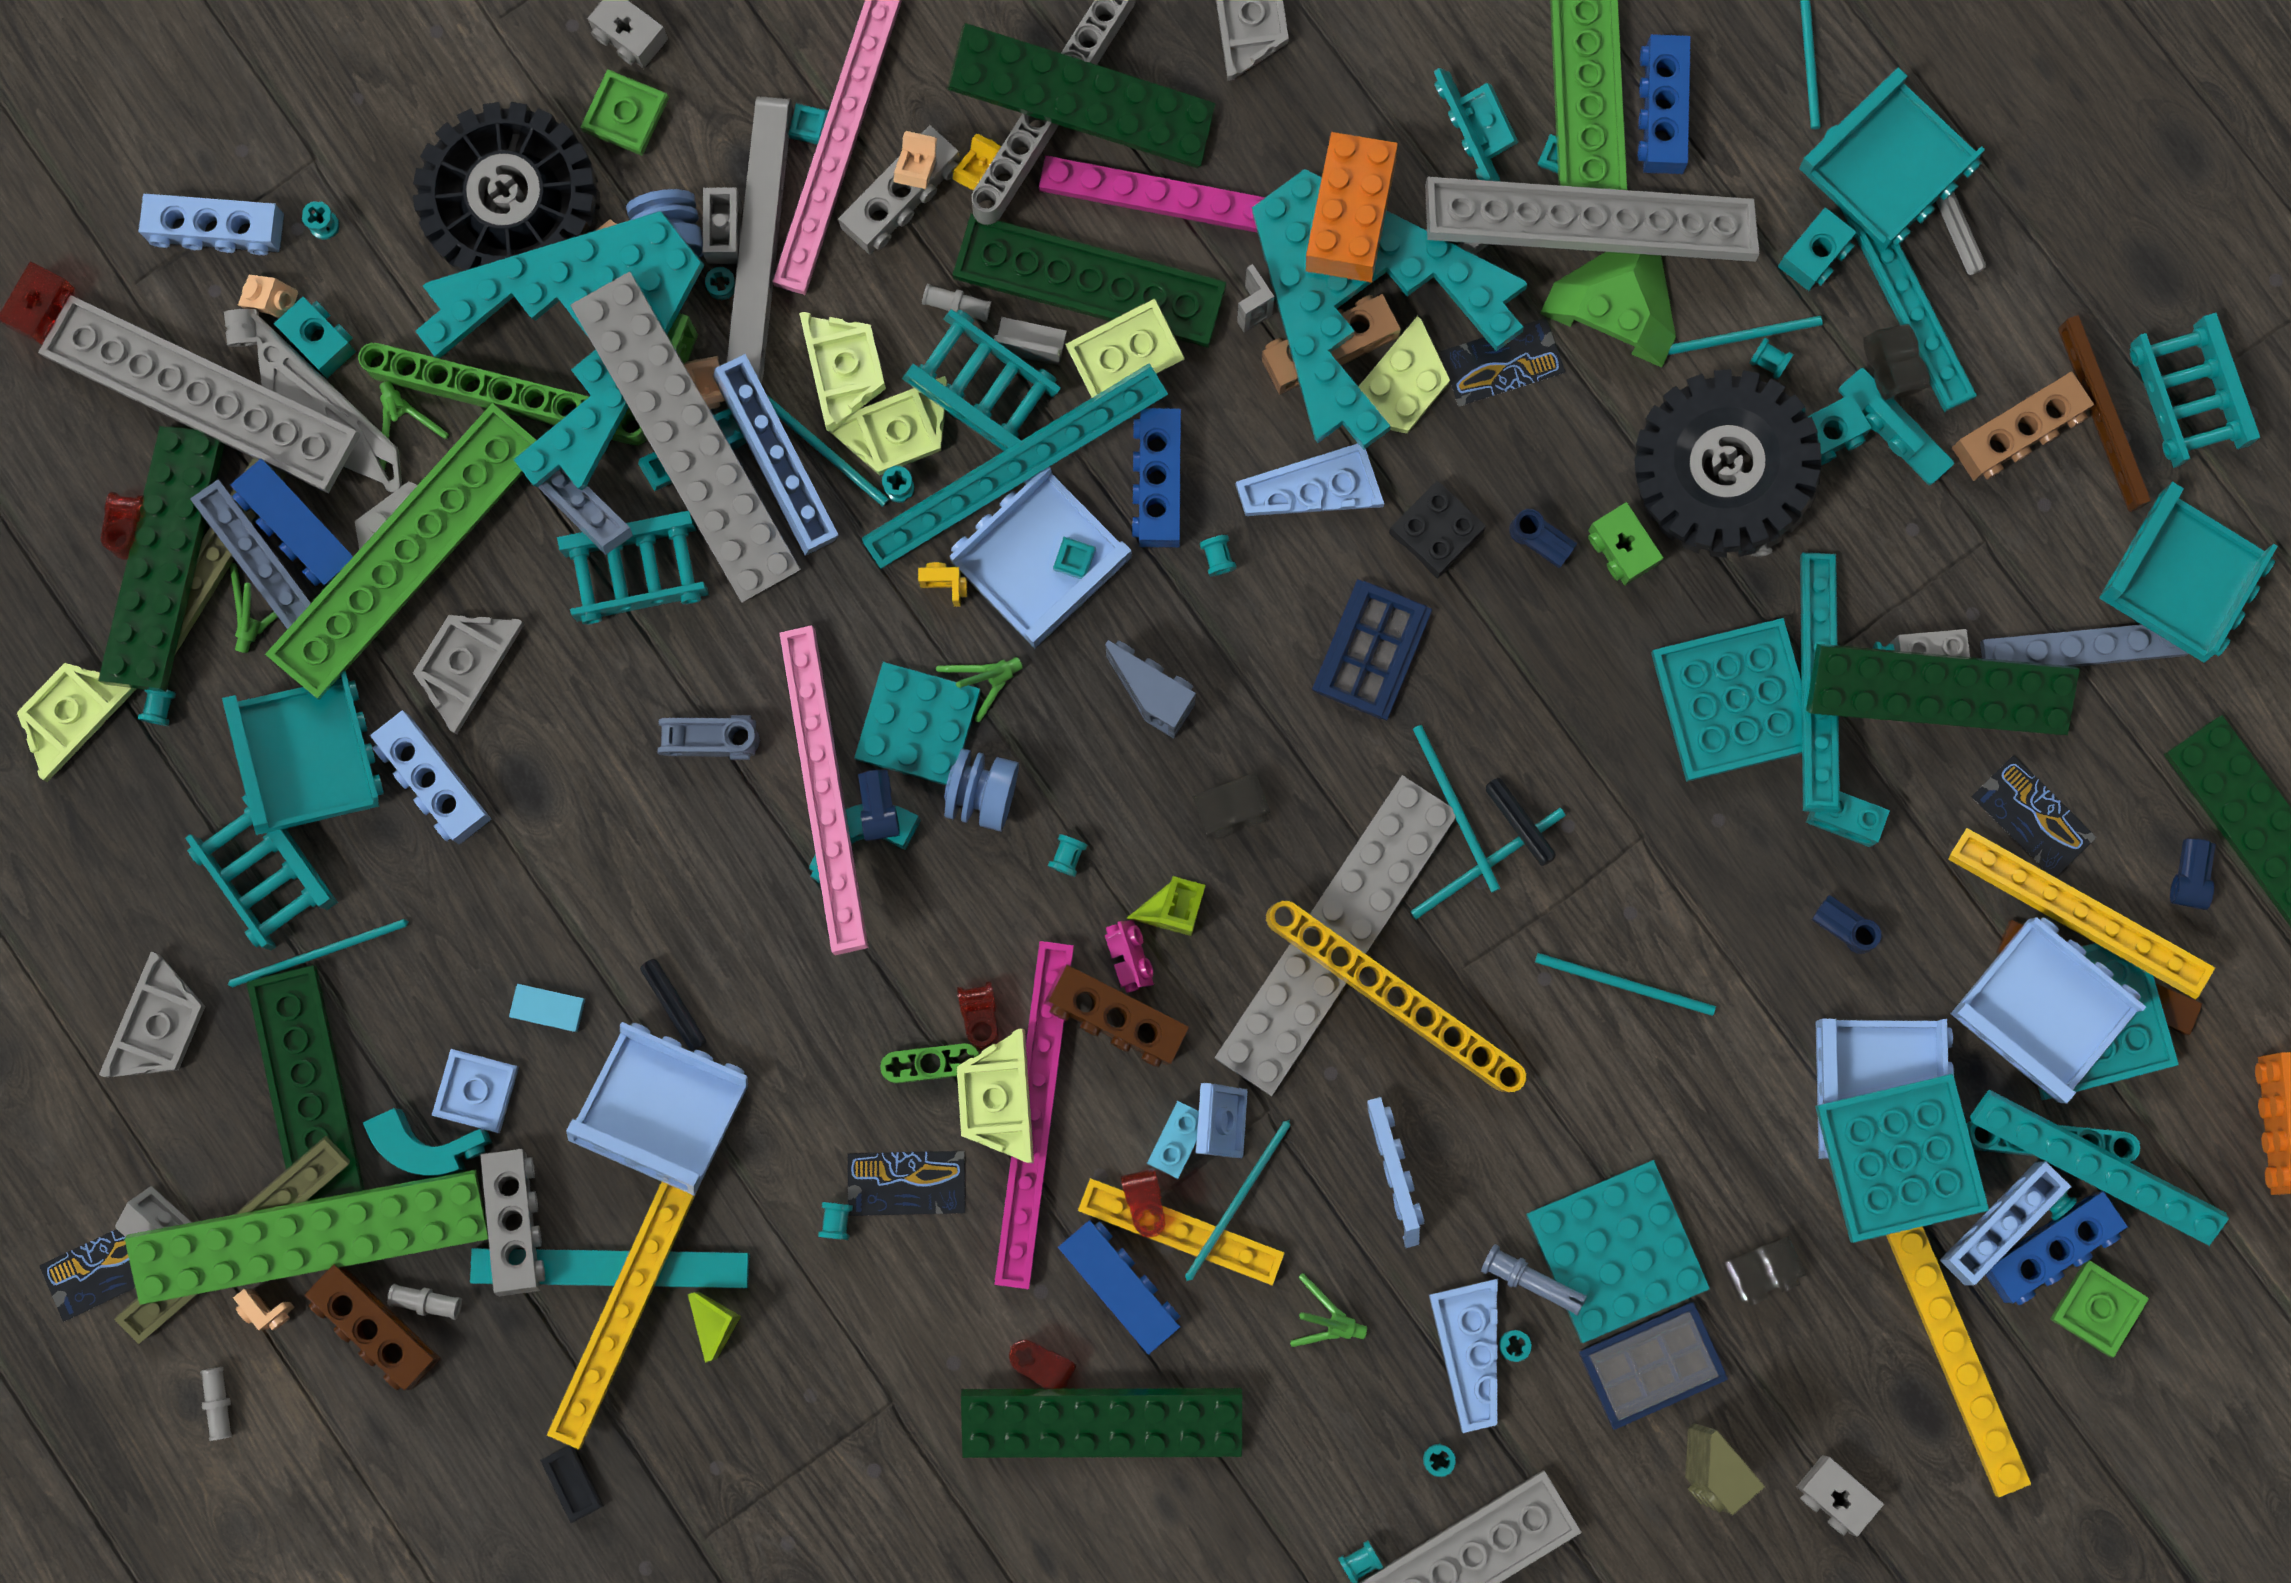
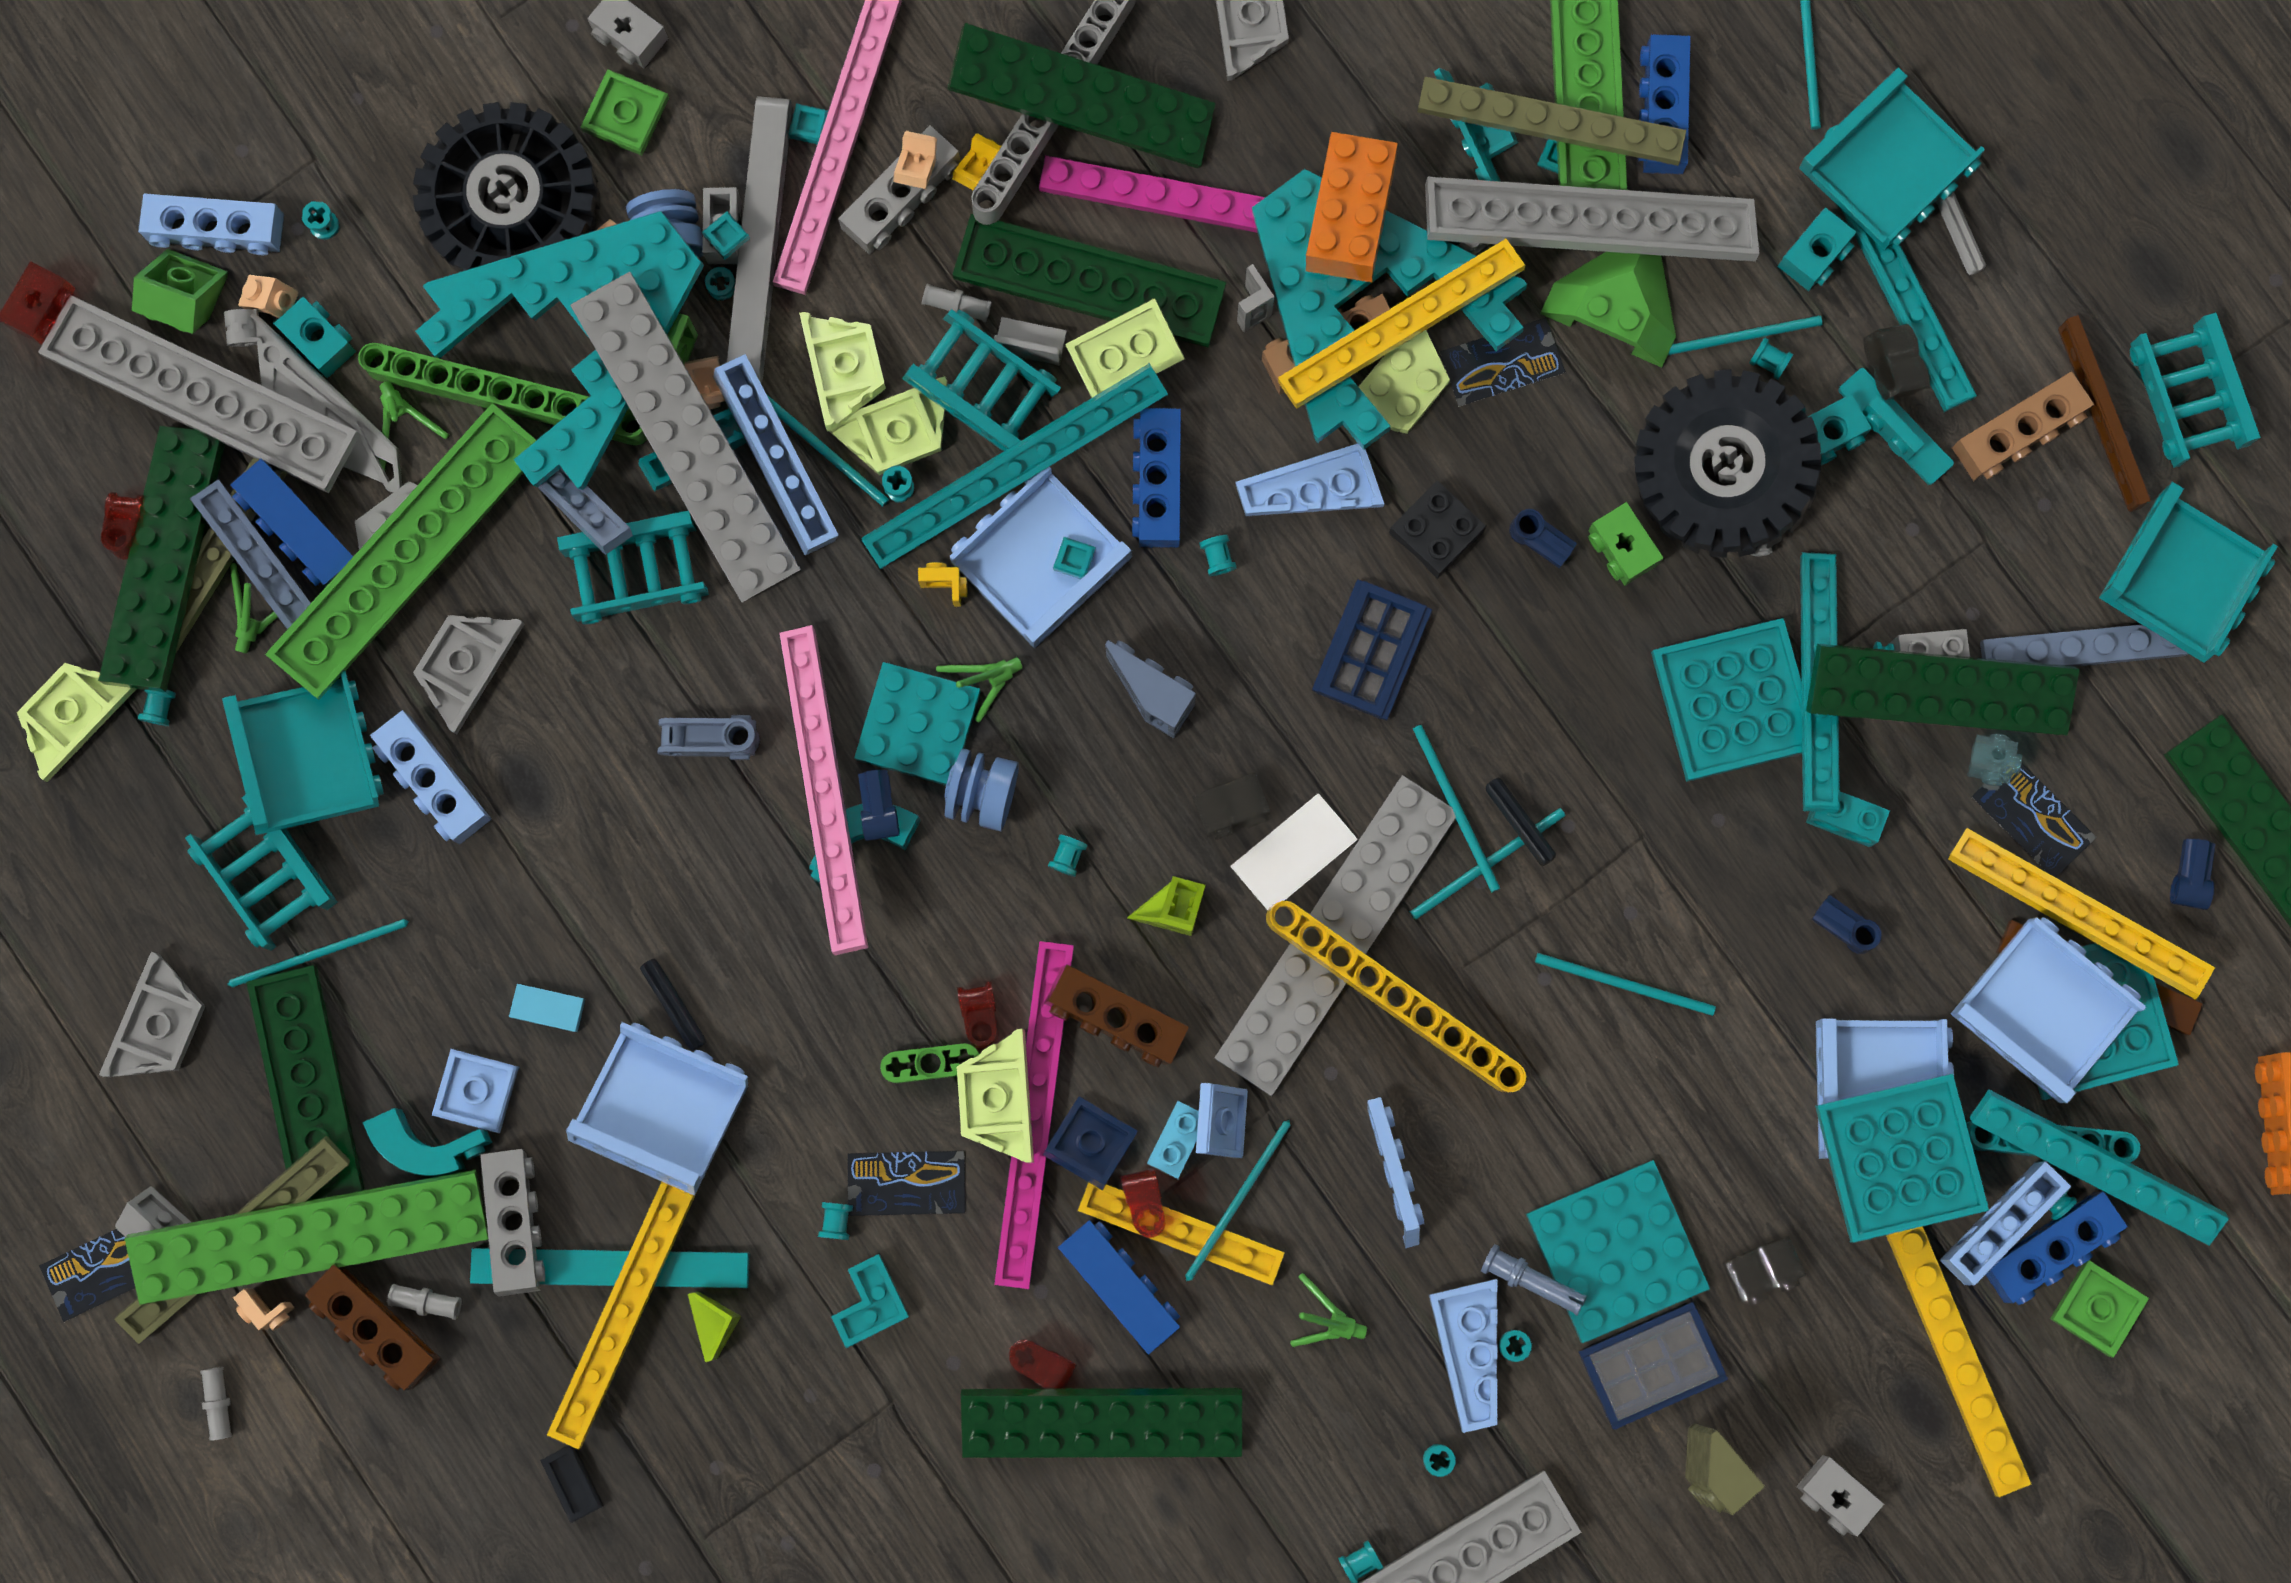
dark pink hinge [1105,920,1154,993] -> none
none -> bright green slope [132,249,228,334]
none -> teal tile [702,211,750,260]
none -> teal plate [831,1254,910,1348]
none -> dark blue plate [1043,1096,1138,1190]
none -> white sticker [1230,793,1358,910]
none -> yellow plate [1278,238,1525,409]
none -> olive plate [1417,77,1686,166]
none -> clear light blue brick [1967,734,2023,786]

